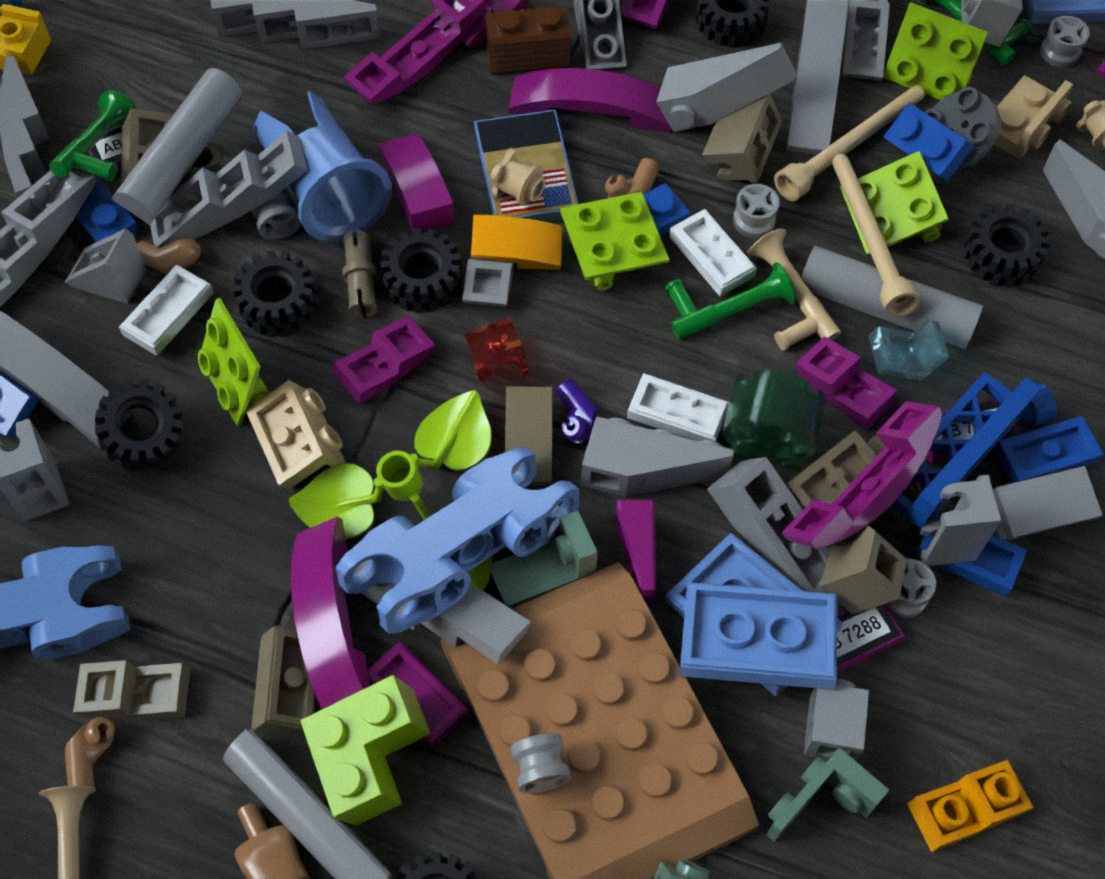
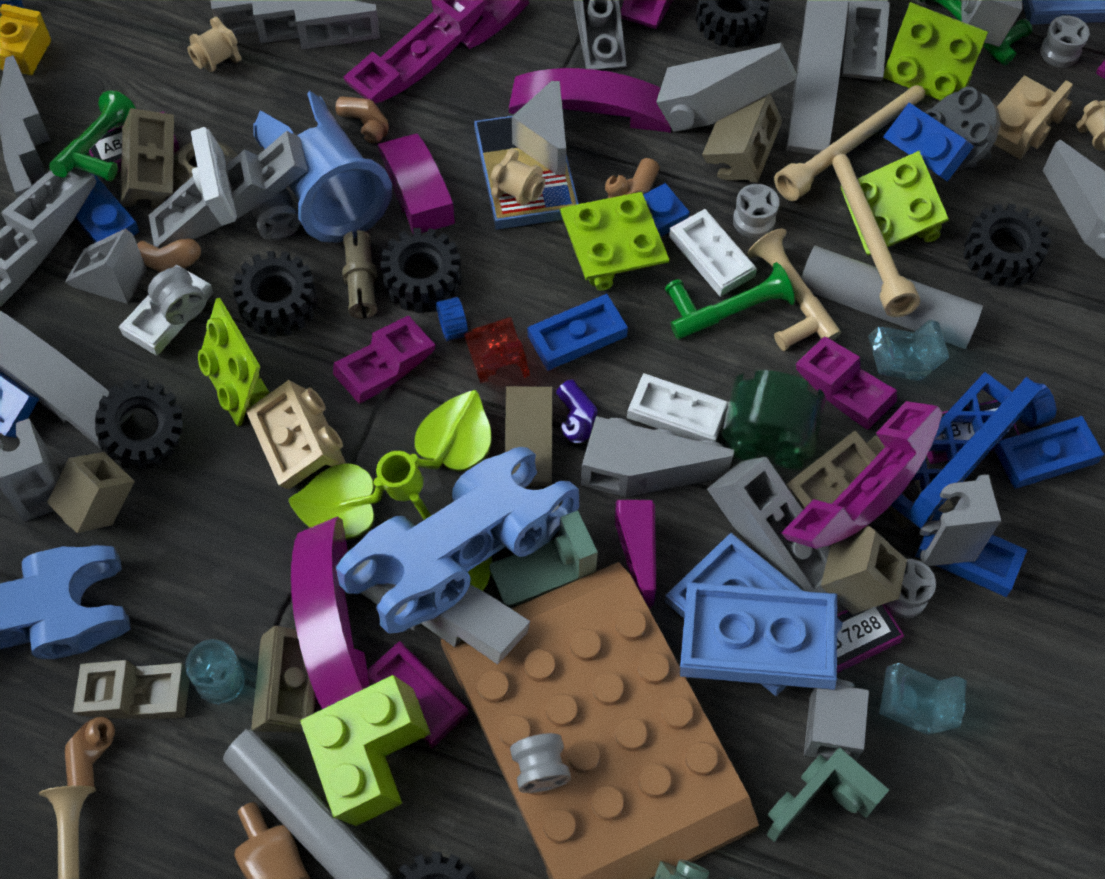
light grey brick [112,68,242,225] -> none
light grey slope [462,257,515,307] -> none
light orange slope [471,215,563,270] -> none
reddish brown brick [486,5,571,73] -> none
light orange slope [907,760,1034,852] -> none
light grey hinge [993,466,1103,540] -> none
none -> dark tan brick [47,452,135,533]
none -> light grey wheel [148,267,206,325]
none -> clear light blue wheel [185,639,245,704]
none -> tan brick [187,17,242,72]
none -> white plate [191,127,237,226]
none -> medium nougat arm [335,96,389,143]
none -> blue axle [436,297,468,341]
none -> light grey slope [512,81,566,175]
none -> blue plate [527,294,628,371]
none -> clear light blue bracket [879,663,967,735]

